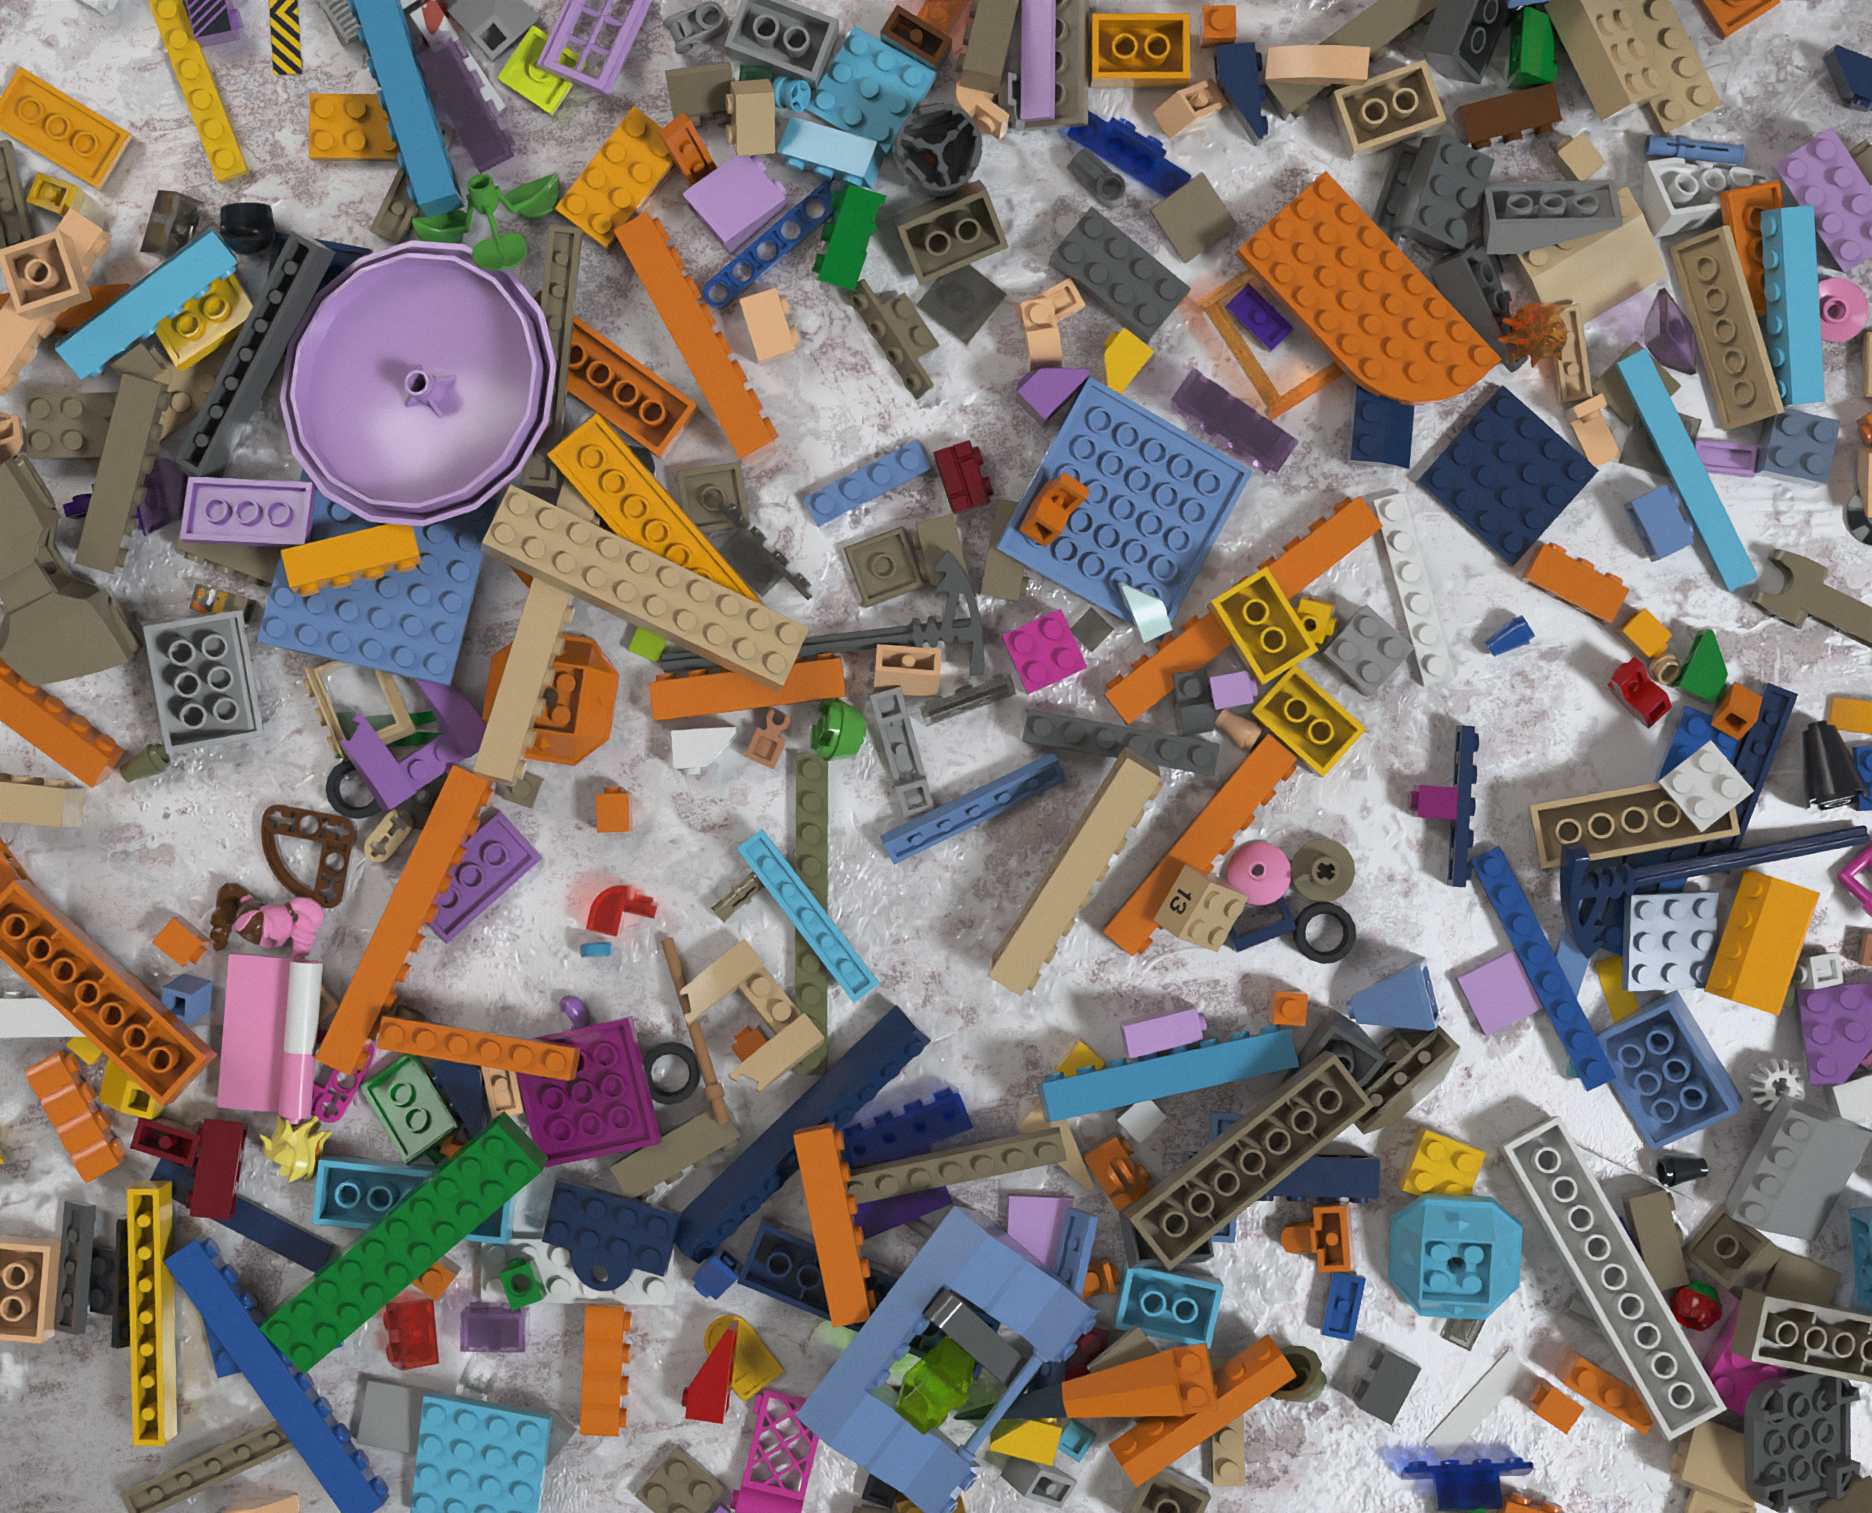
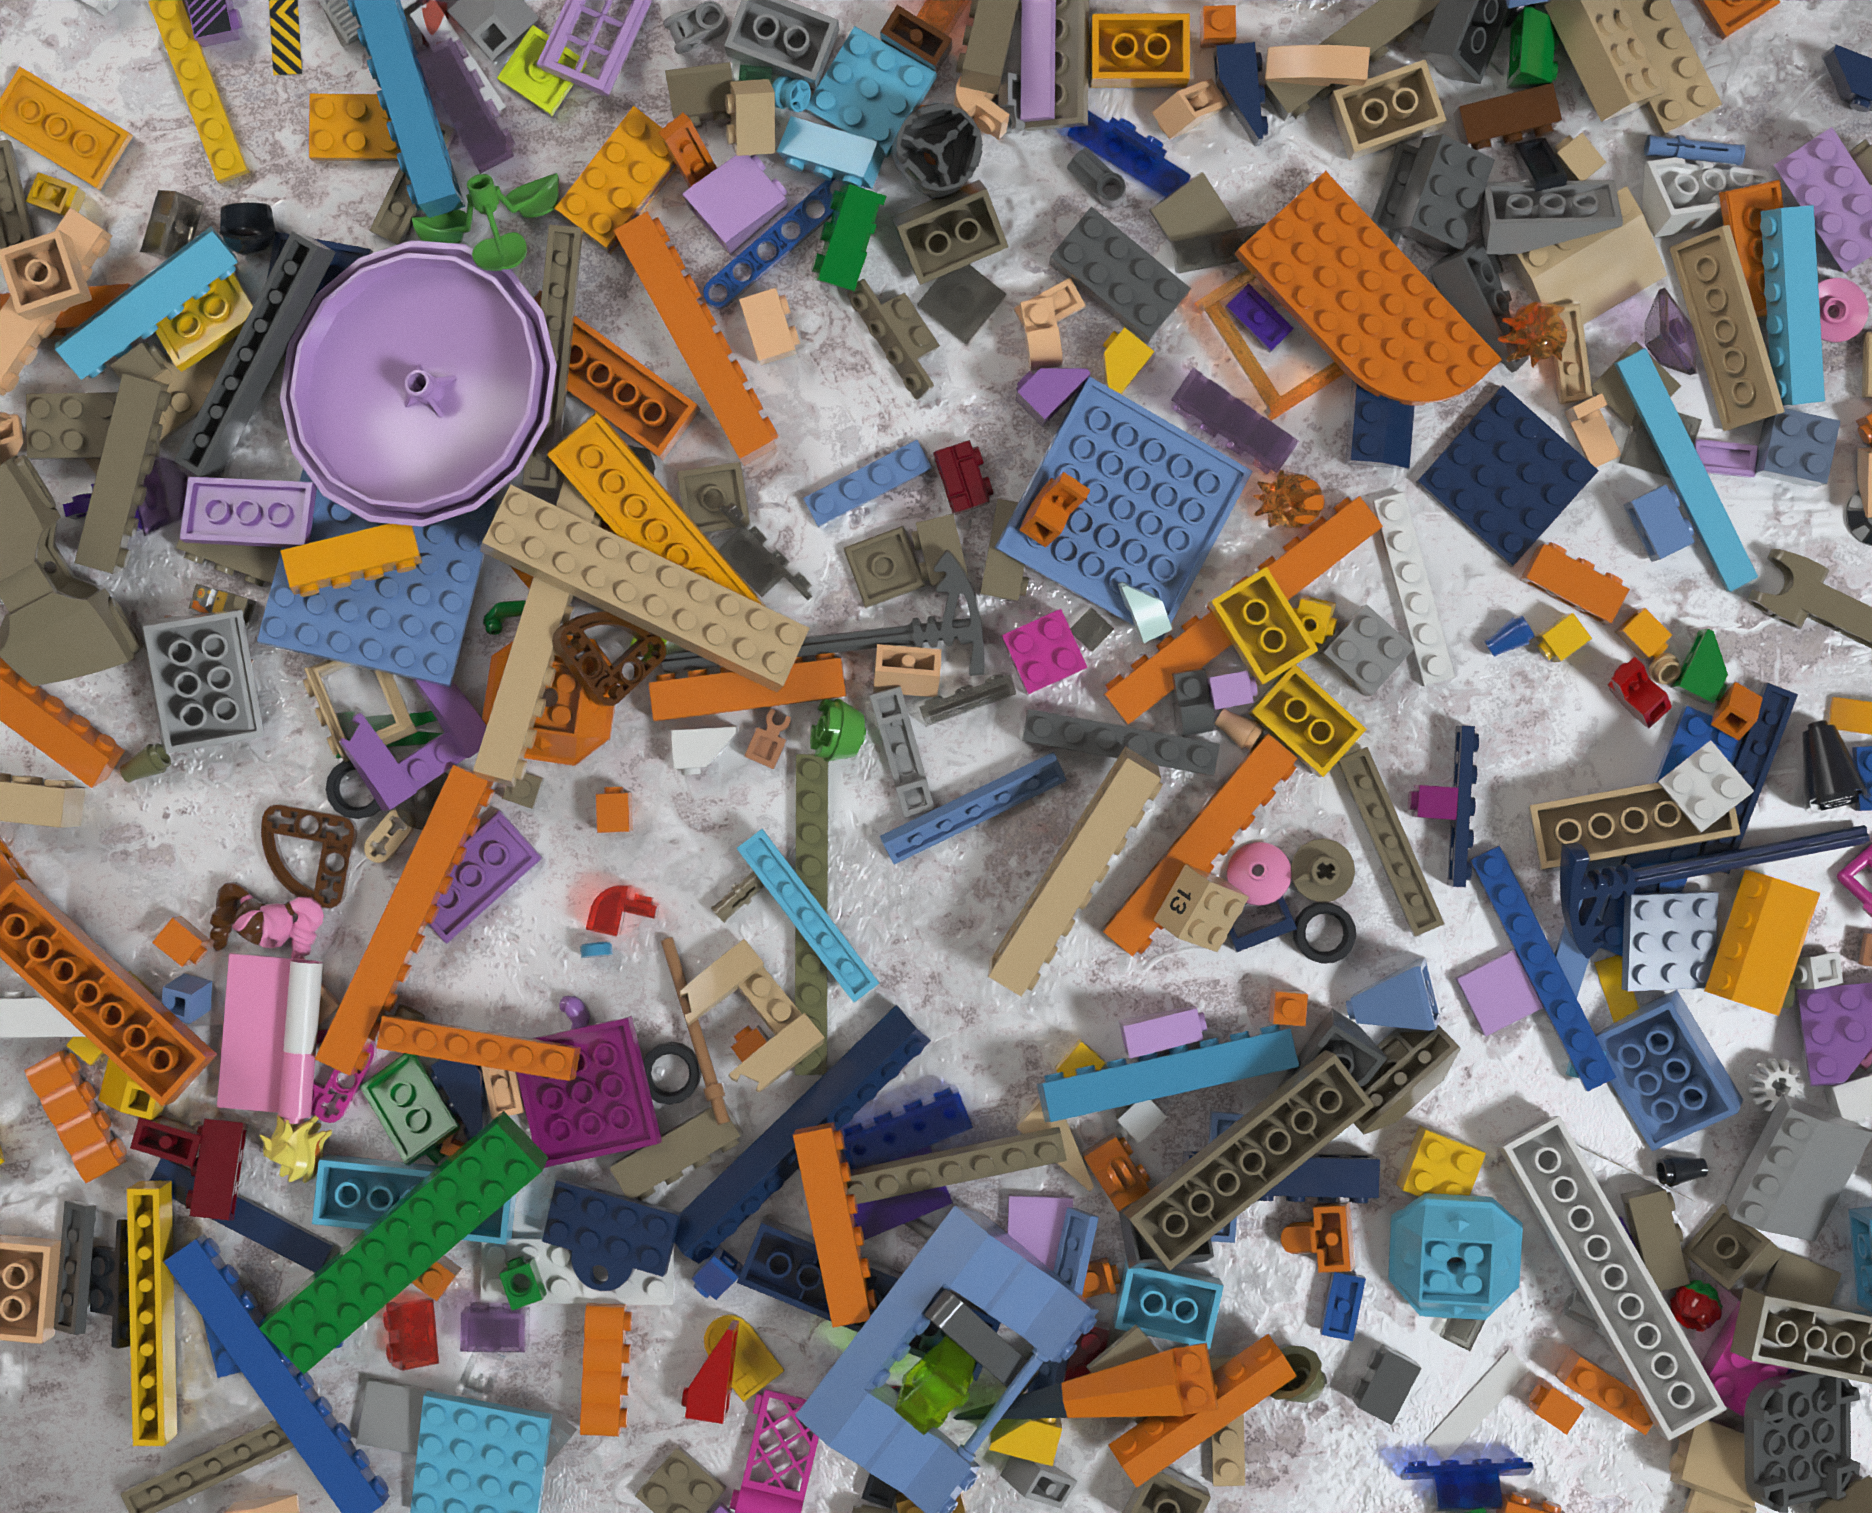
medium azure tile [1057,1418,1097,1463] -> none
none -> green arm [483,600,526,635]
none -> reddish brown beam [552,611,666,706]
none -> clear smoke plate [1171,222,1266,274]
none -> clear orange hair [1253,470,1325,528]
none -> dark tan plate [1338,747,1445,937]
none -> black tile [1514,137,1567,192]
none -> yellow brick [1535,613,1592,663]

